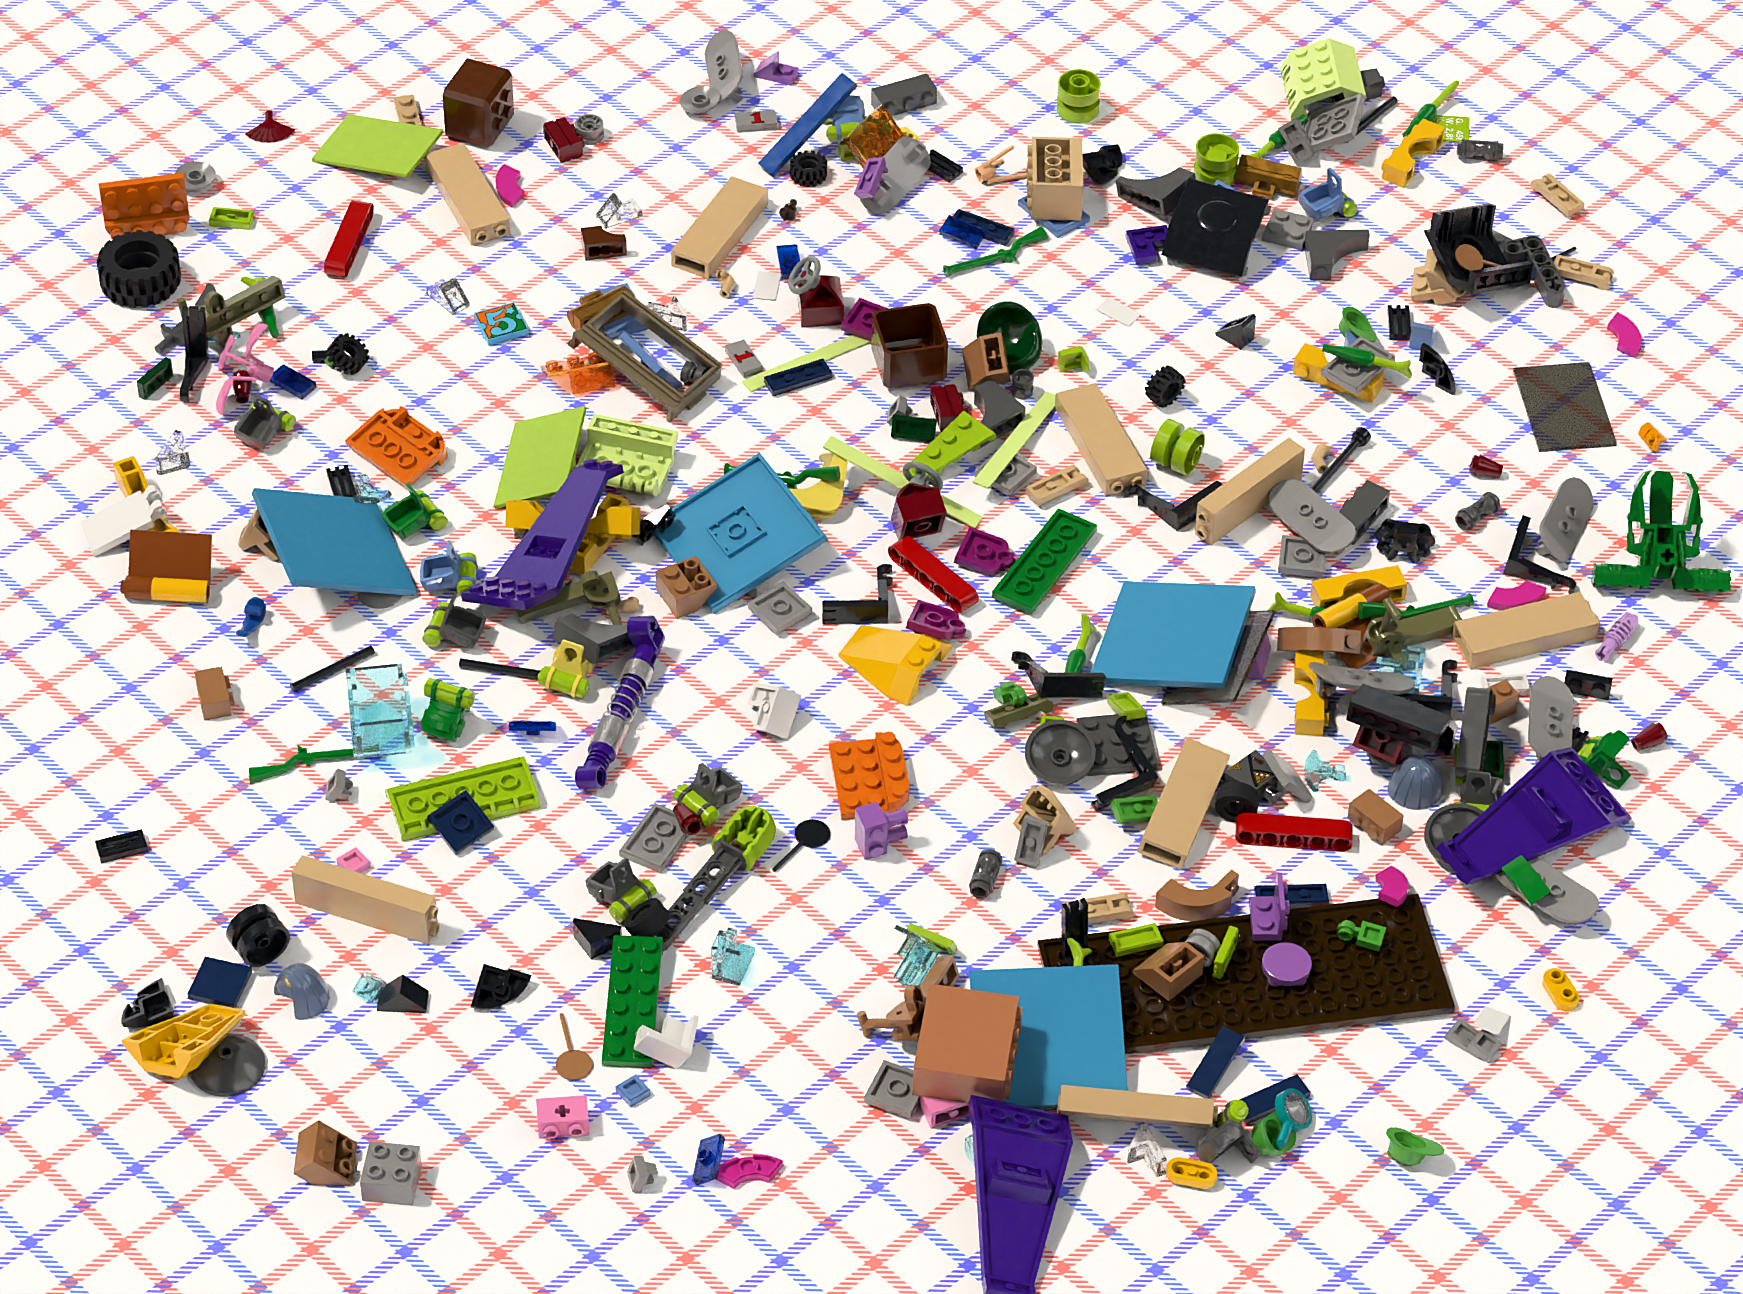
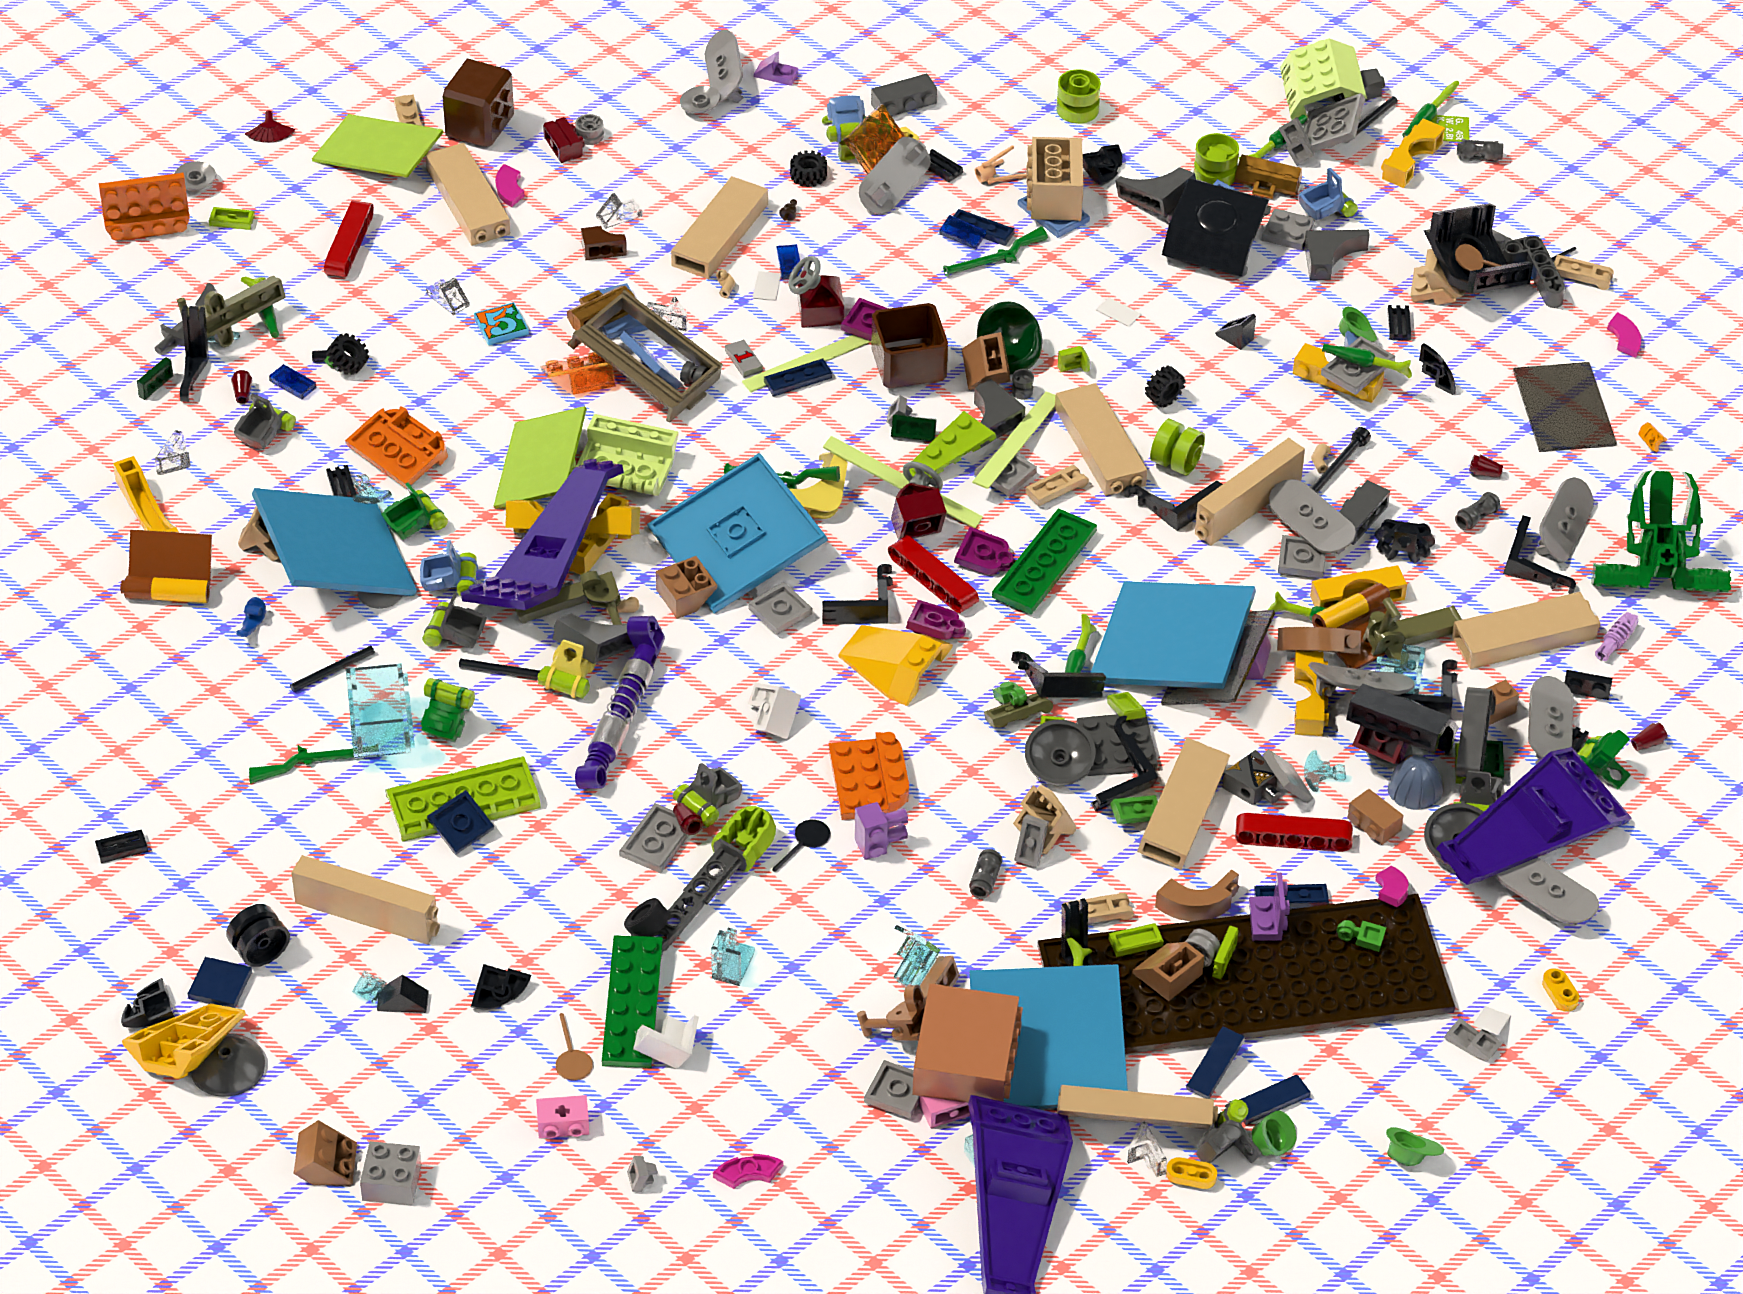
white tile [80,485,167,557] -> none
black tyre [97,230,181,308] -> none
medium nougat brick [194,666,235,721] -> none
bright pink plant [216,323,274,416] -> none
sand blue hair [273,963,330,1020] -> none
light grey tile [325,768,353,803] -> none
bright pink tile [336,847,371,873] -> none
clear blue plate [509,720,557,735] -> none
black slope [573,918,622,960] -> none
dark grey piece [585,857,657,923] -> none
medium blue tile [615,1074,651,1108] -> none
black slope [631,505,676,546] -> none
clear blue plate [692,1133,725,1185] -> none
light grey tile [734,110,778,132] -> none
blue tile [758,73,858,177] -> none
medium lavender plate [854,157,888,198] -> none
lime tile [906,923,957,955] -> none
dark red brick [930,384,969,432] -> none
dark purple plate [1125,225,1168,264] -> none
black tyre [1215,781,1260,823] -> none
medium lavender tile [1262,943,1312,986] -> none
piece [1275,1088,1312,1148] -> none
green piece [1358,593,1474,620] -> none
medium blue slope [1409,322,1438,351] -> none
white tile [1480,673,1531,696] -> none
dark pink tile [1487,580,1547,610] -> none
green slope [1501,855,1551,906] -> none
tan plate [1530,173,1585,217] -> none

